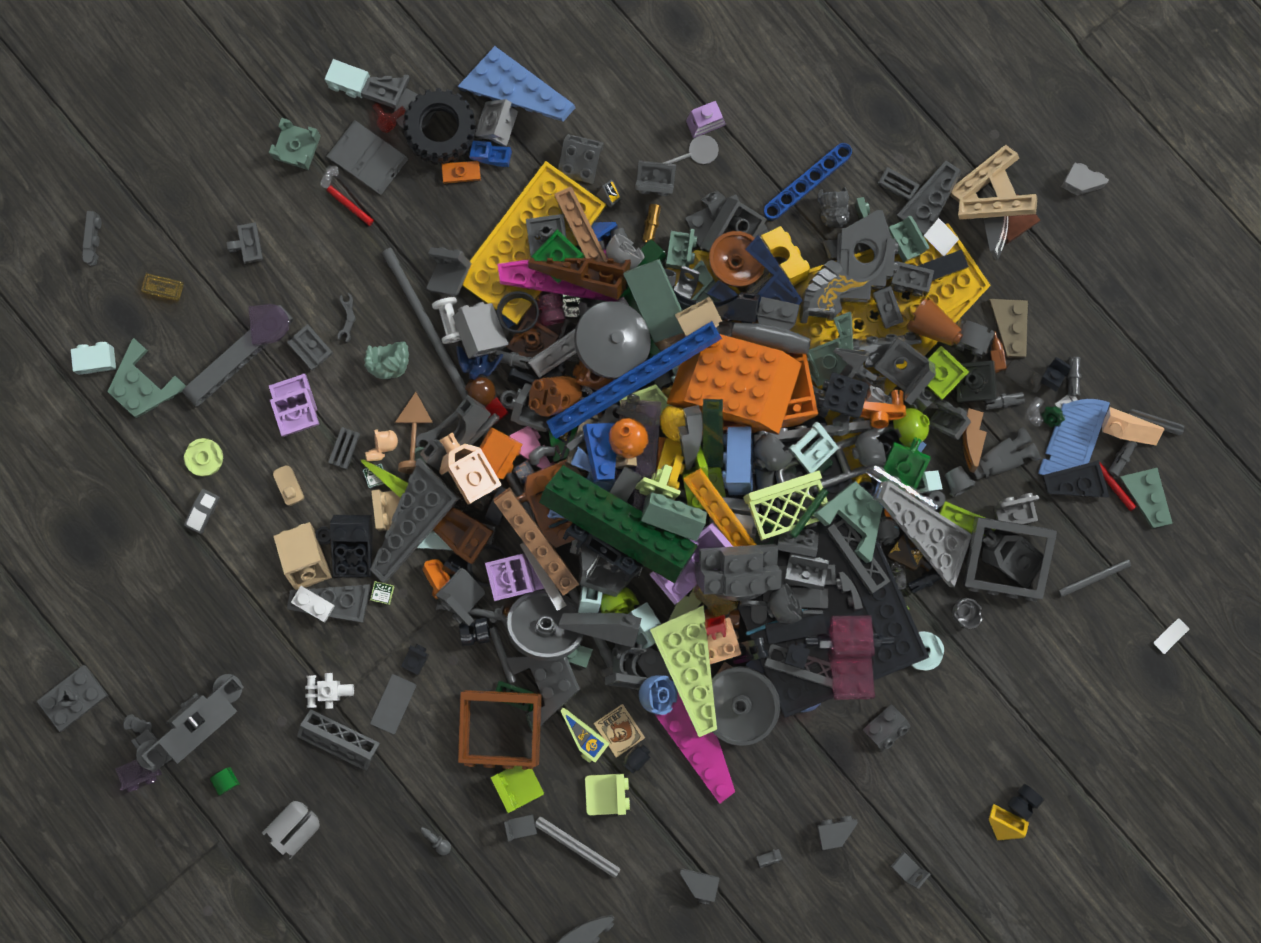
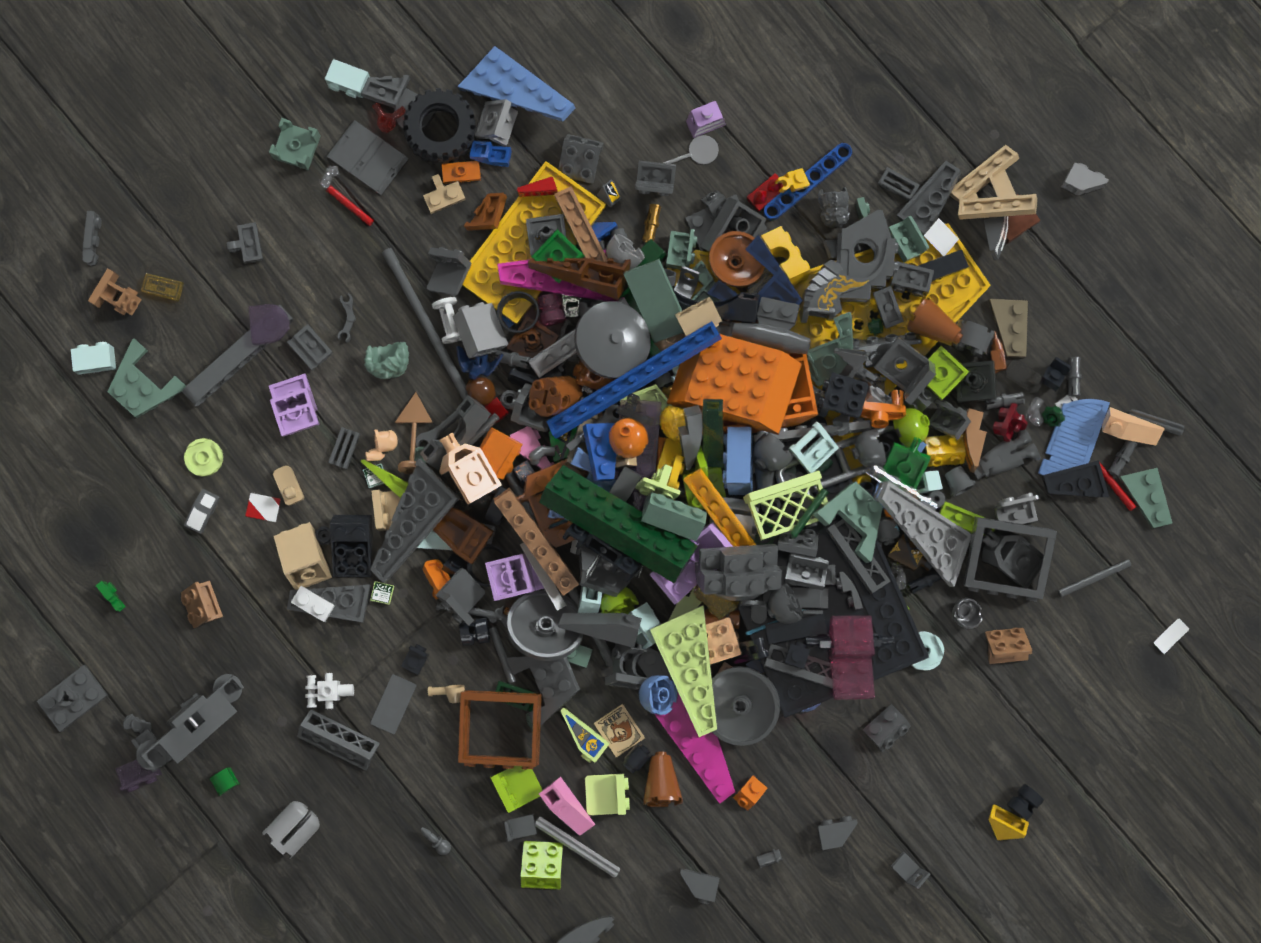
red tile [705,615,727,640] -> none
none -> medium nougat tile [88,268,142,315]
none -> green plate [96,581,126,612]
none -> medium nougat bracket [181,581,223,628]
none -> white sticker [245,493,281,522]
none -> tan plate [423,174,466,214]
none -> tan bar [428,685,465,703]
none -> dark orange wing [464,193,507,231]
none -> red slope [517,176,558,197]
none -> lime bracket [521,841,563,889]
none -> bright pink slope [539,777,595,836]
none -> dark orange cone [643,752,683,807]
none -> orange bracket [733,775,767,810]
none -> red tile [747,173,784,212]
none -> yellow plate [775,168,810,193]
none -> clear green plate [868,317,883,336]
none -> yellow bracket [923,435,966,467]
none -> medium nougat bracket [985,628,1032,664]
none -> dark red hips [993,403,1028,442]

